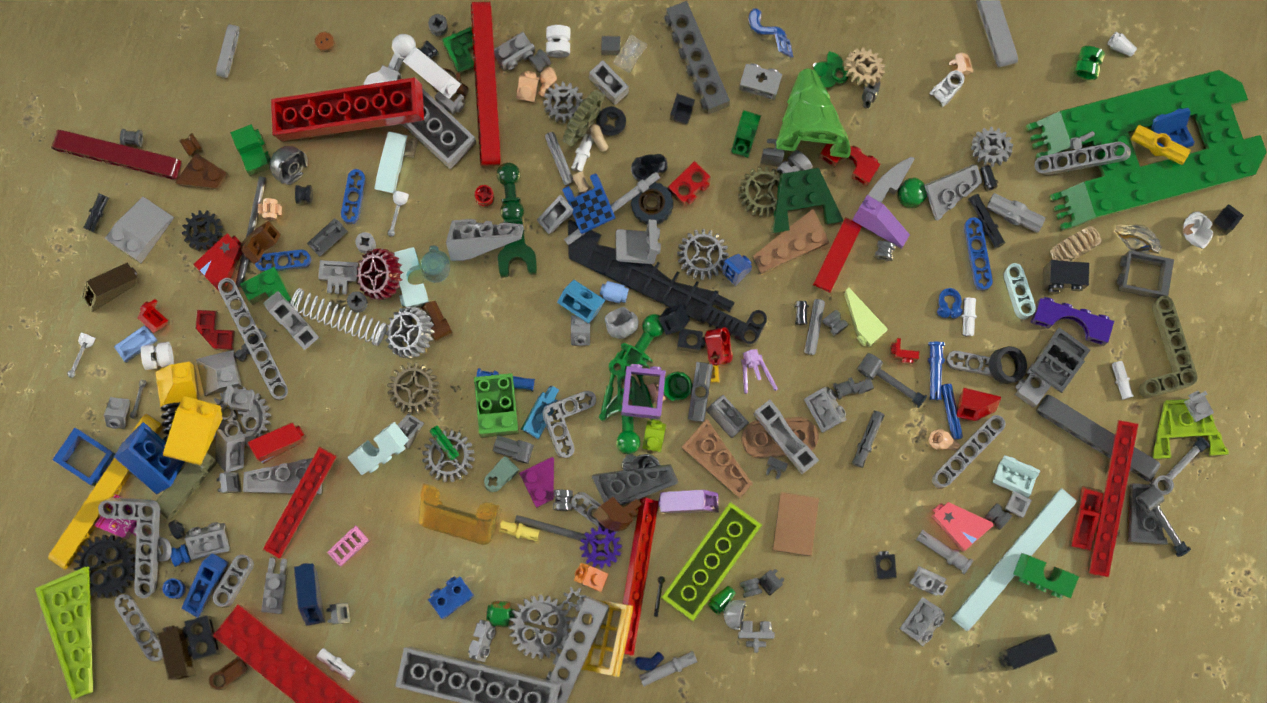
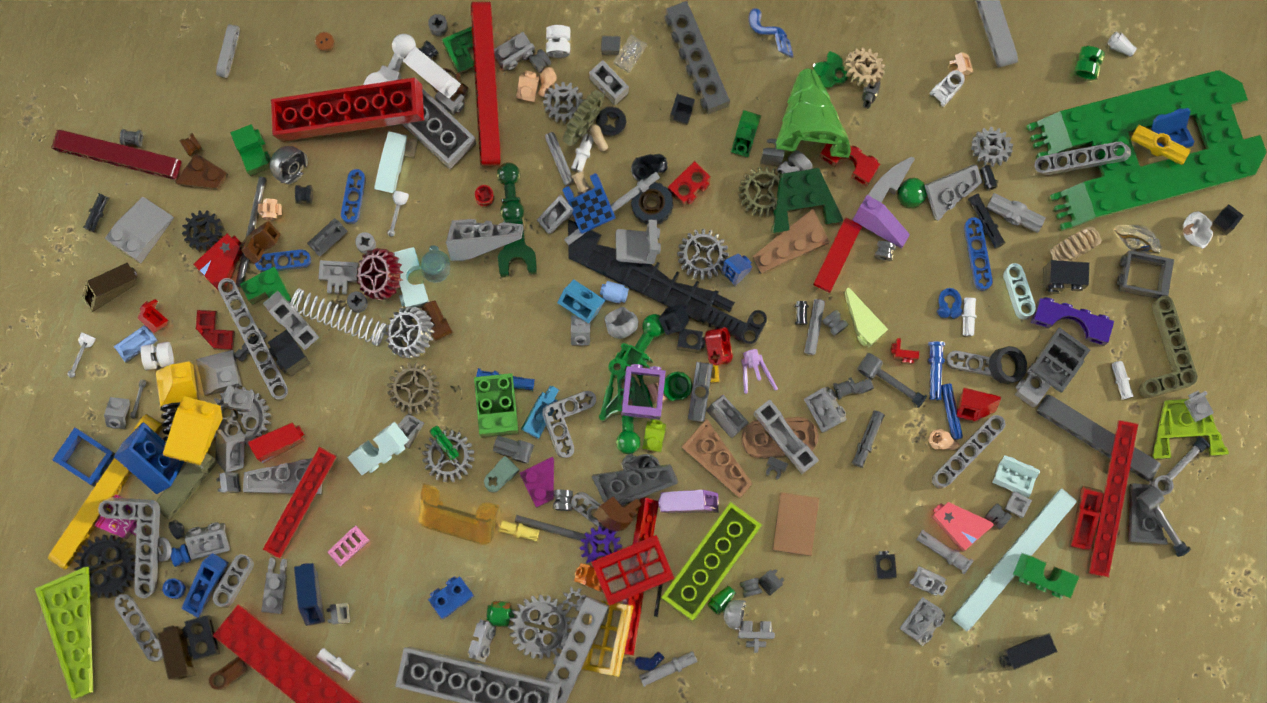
light grey brick [739,63,782,100] -> none
light grey hand [1070,131,1095,149] -> none
none -> black brick [267,329,311,376]
none -> red piece [591,535,675,606]

